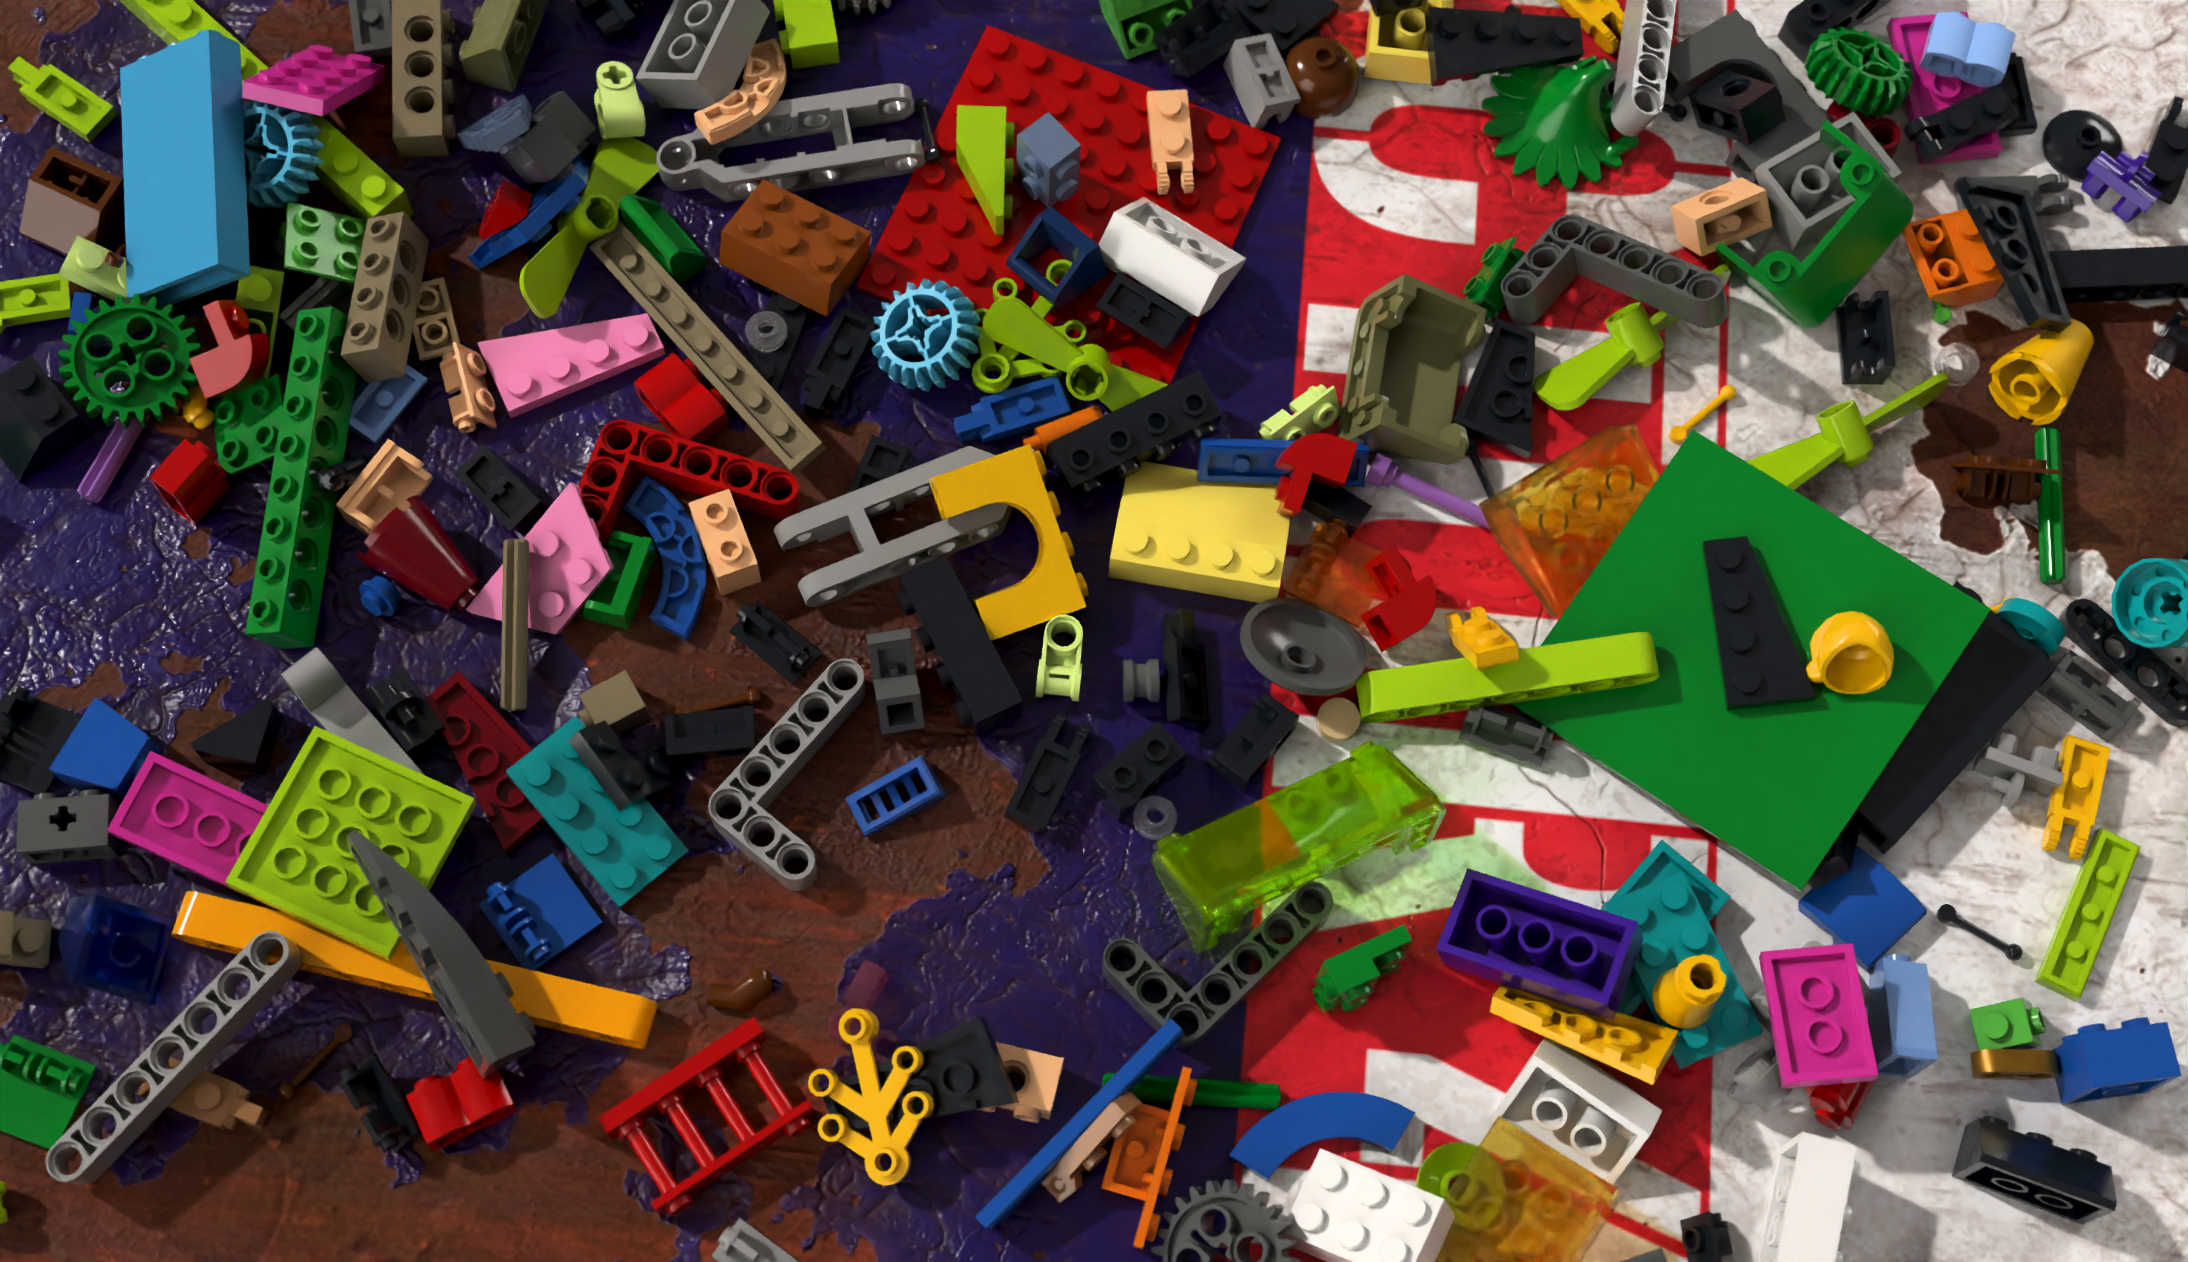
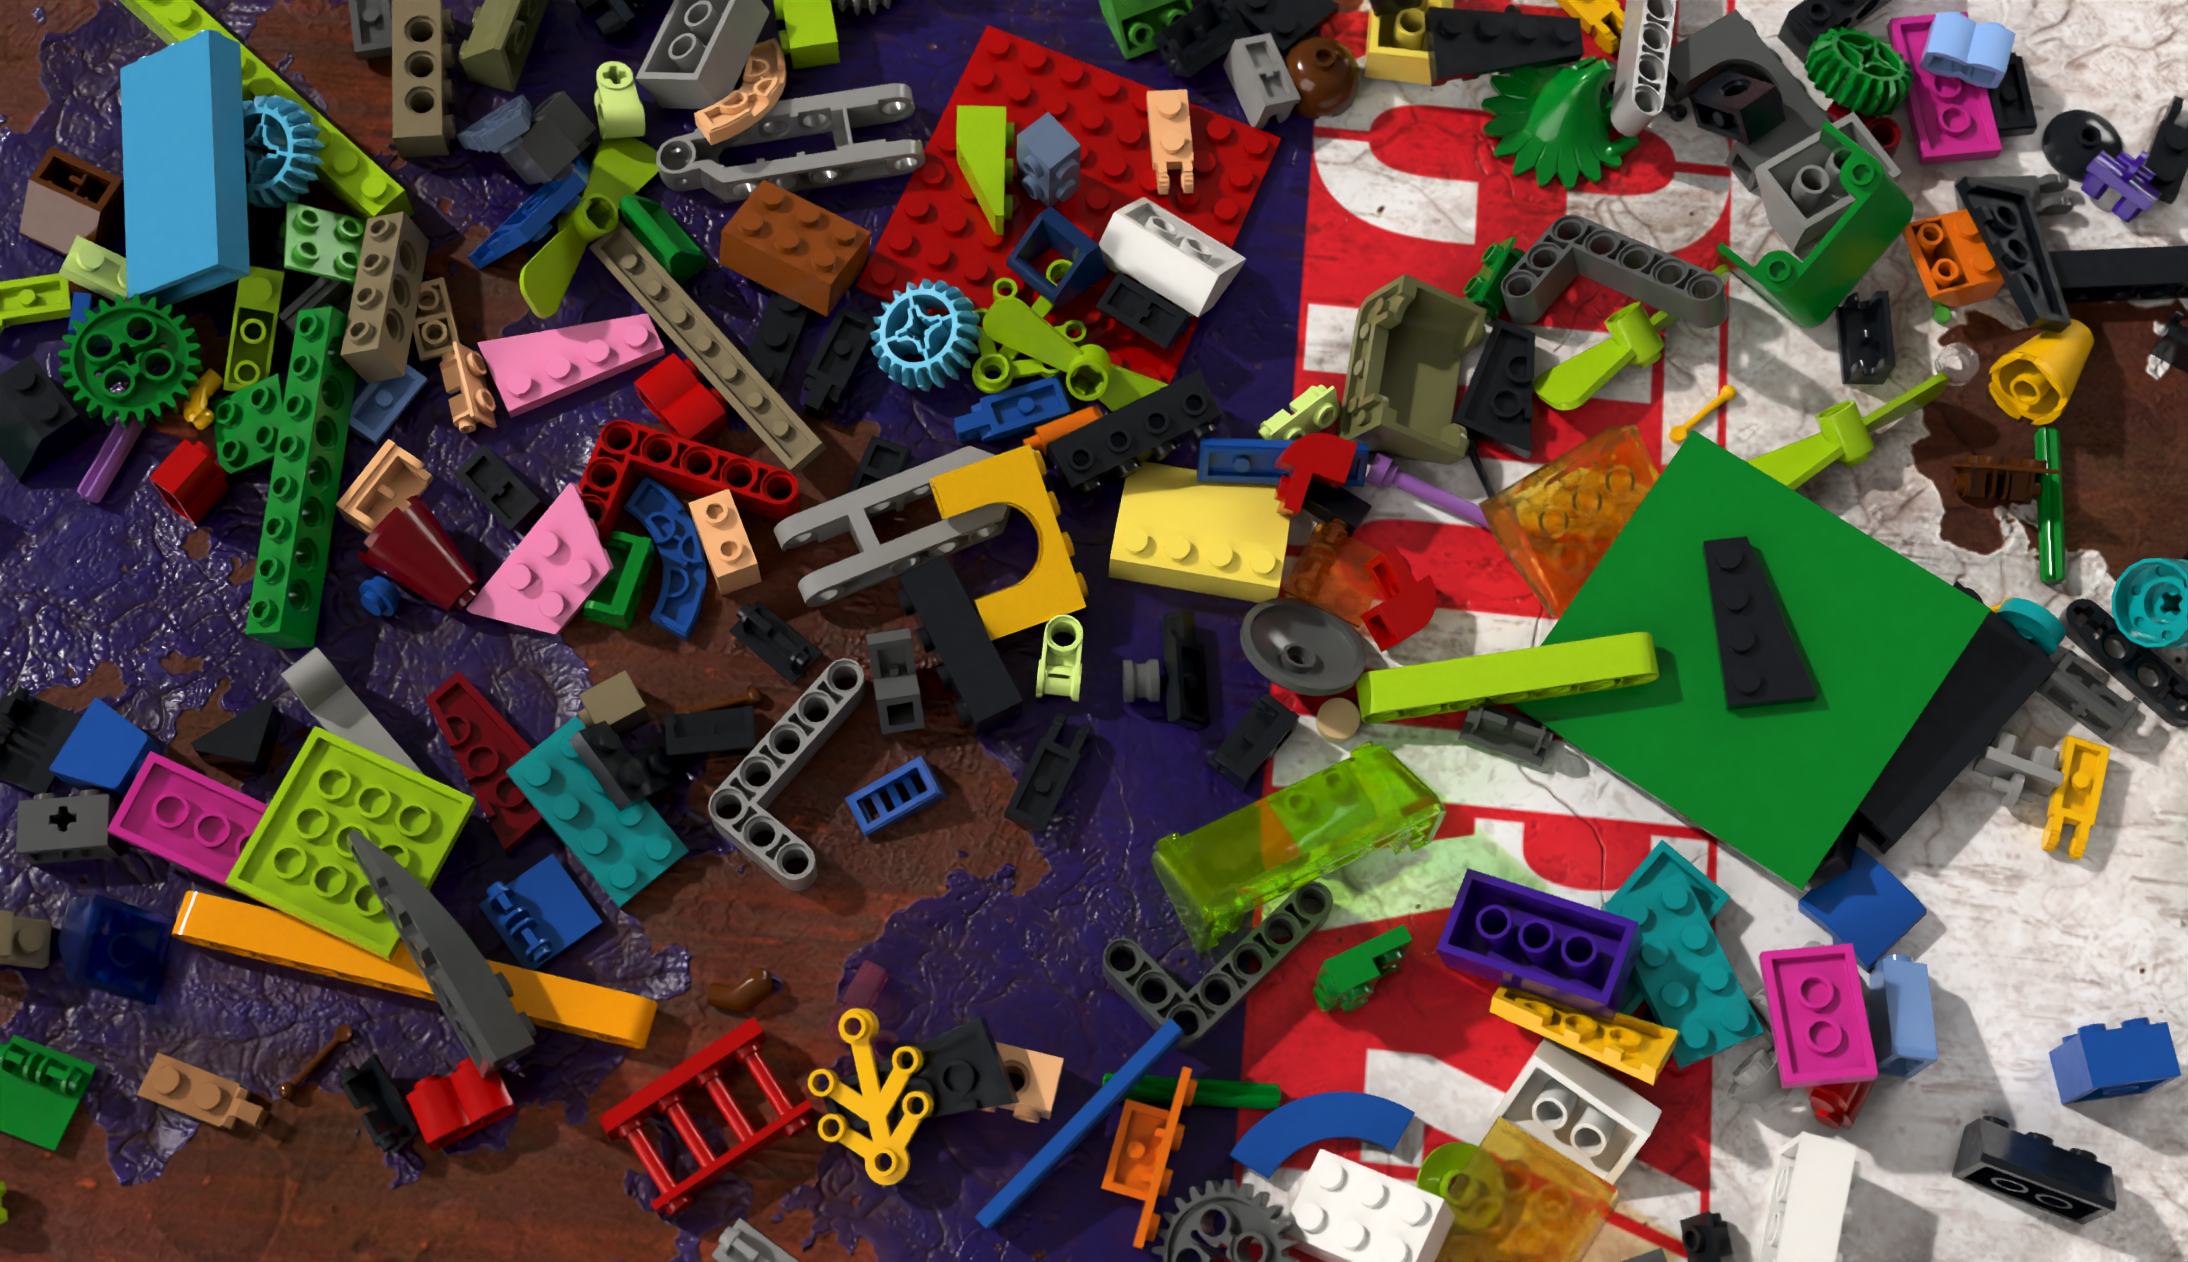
lime hinge [8,56,117,143] -> none
light grey beam [46,931,302,1186] -> none
reddish brown hinge [105,235,126,268] -> none
brick [189,300,270,399] -> none
dark pink plate [242,45,385,116] -> none
black axle [316,453,375,492] -> none
black hips [364,665,446,755] -> none
red slope [478,180,532,240] -> none
dark tan axle [501,539,529,711] -> none
clear plate [745,311,788,352] -> none
black hinge [914,97,942,165] -> none
medium nougat hinge [1041,1092,1142,1202] -> none
black brick [1090,722,1187,823] -> none
clear plate [1133,796,1177,840] -> none
yellow hinge [1445,606,1519,669] -> none
yellow plant [1652,954,1726,1029] -> none
light nougat brick [1670,177,1773,256] -> none
yellow piece [1805,611,1894,695] -> none
black plate [1903,84,2021,164] -> none
black hinge [1936,904,2023,961] -> none
bright green bracket [1969,998,2046,1051] -> none
pearl gold beam [1970,1049,2059,1080] -> none
lime tile [2034,827,2141,1002] -> none

